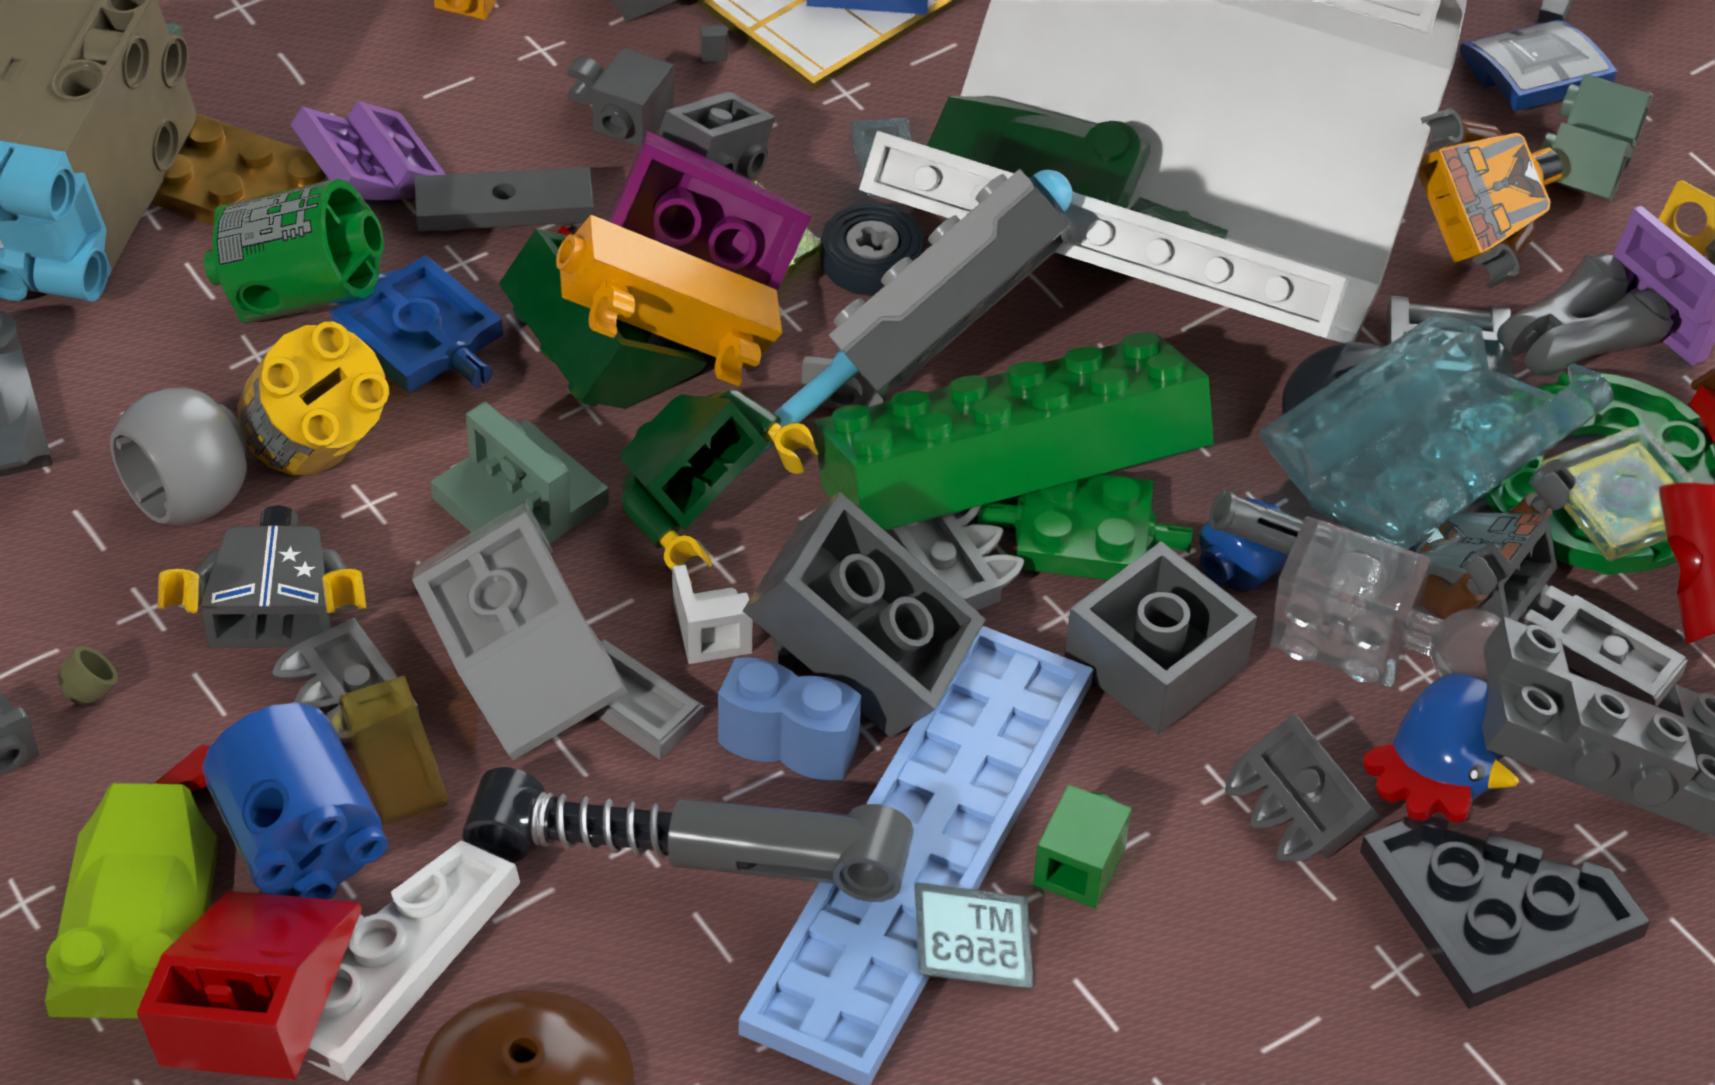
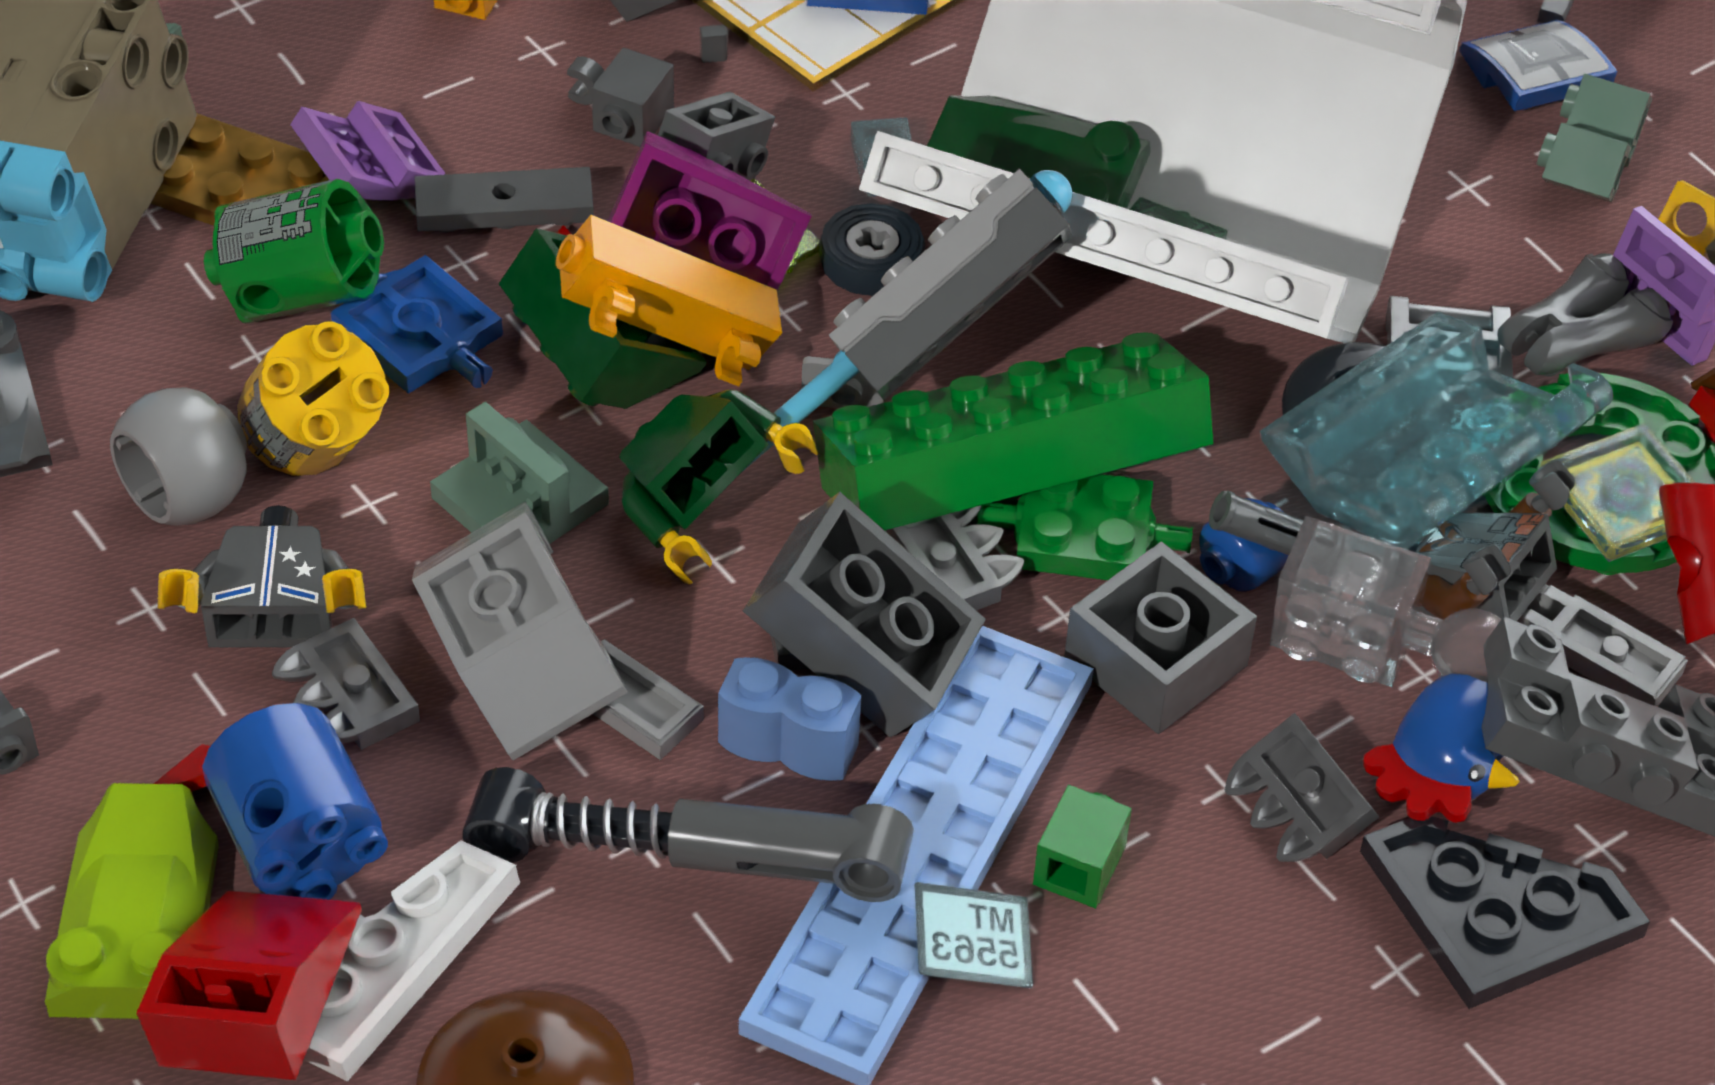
olive hinge [58,646,118,704] -> none
clear yellow tile [338,676,449,826] -> none
white panel [672,565,753,664] -> none
torso [1418,108,1563,289] -> none

